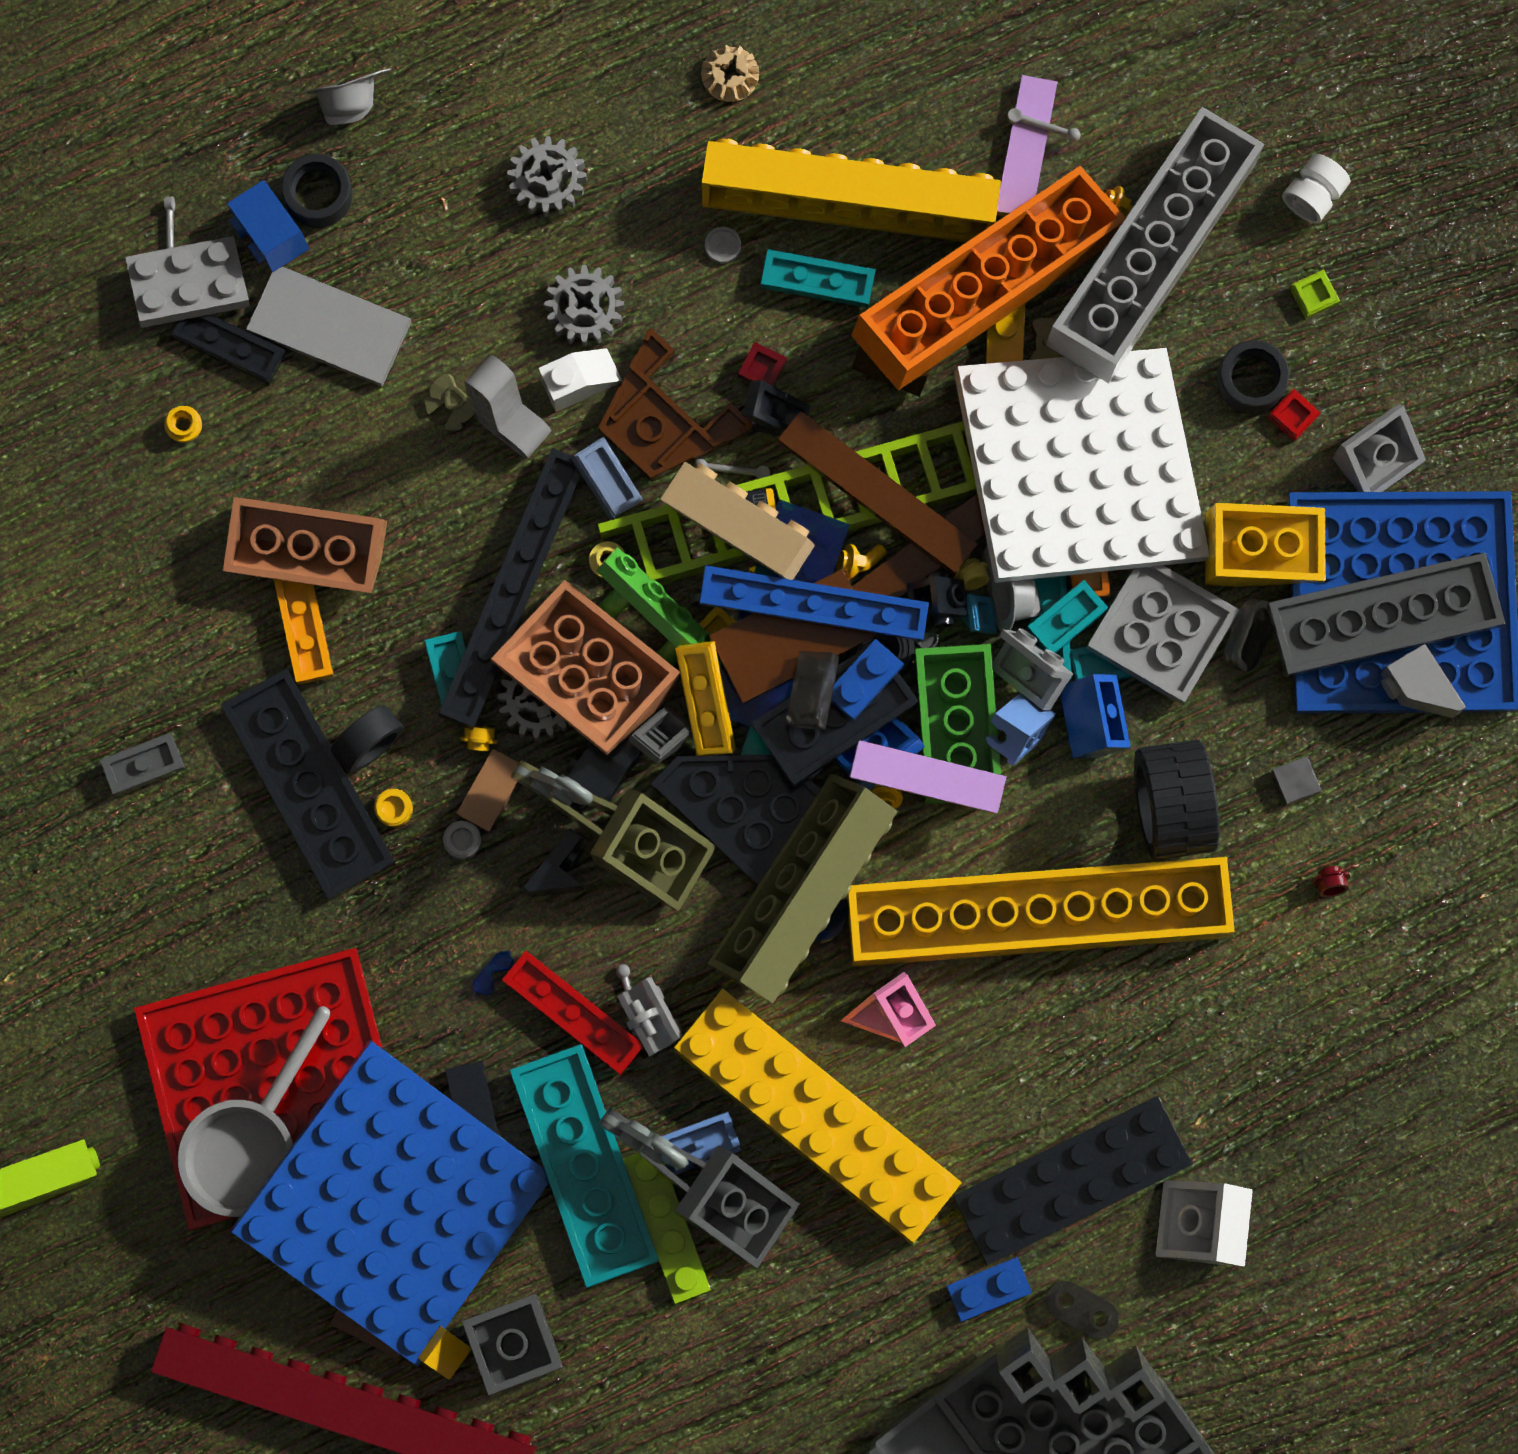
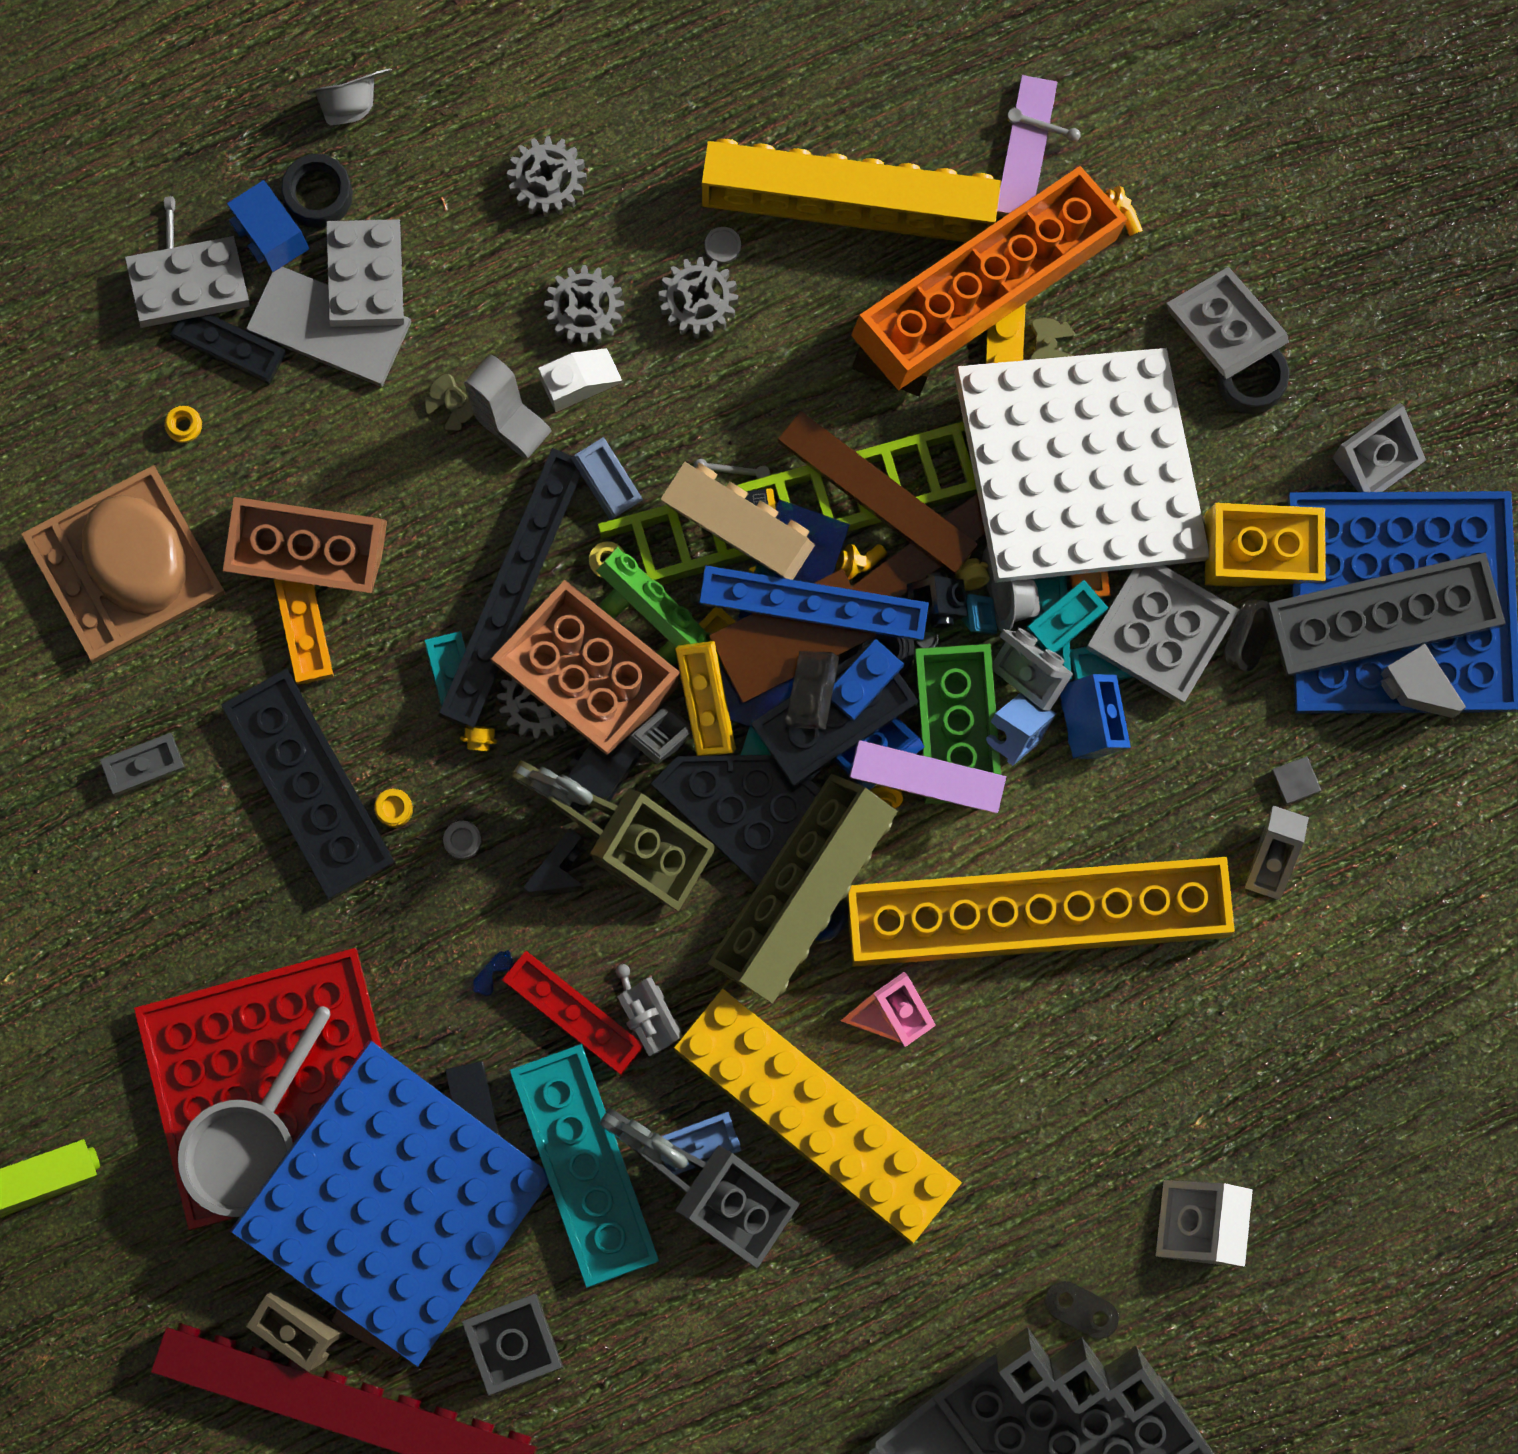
black tyre [331,705,404,773] -> none
yellow tile [418,1326,472,1380] -> none
medium nougat tile [456,749,519,833] -> none
reddish brown wing [598,328,754,481] -> none
lime plate [623,1153,711,1304] -> none
tan gear [701,44,759,102] -> none
dark red plate [738,342,787,386] -> none
black slope [743,380,811,437] -> none
teal plate [761,249,876,308] -> none
blue plate [946,1257,1032,1322] -> none
black plate [953,1096,1193,1266] -> none
light grey brick [1046,107,1264,384] -> none
black tyre [1134,739,1220,860] -> none
red tile [1267,389,1321,442] -> none
white wheel [1282,154,1351,224] -> none
lime tile [1290,269,1340,319] -> none
dark red plate [1313,866,1350,897] -> none
none -> medium nougat piece [21,465,225,664]
none -> dark tan brick [246,1286,344,1372]
none -> light grey plate [327,219,404,327]
none -> light grey gear [659,257,738,339]
none -> light grey plate [1167,267,1289,379]
none -> light grey slope [1245,806,1309,900]

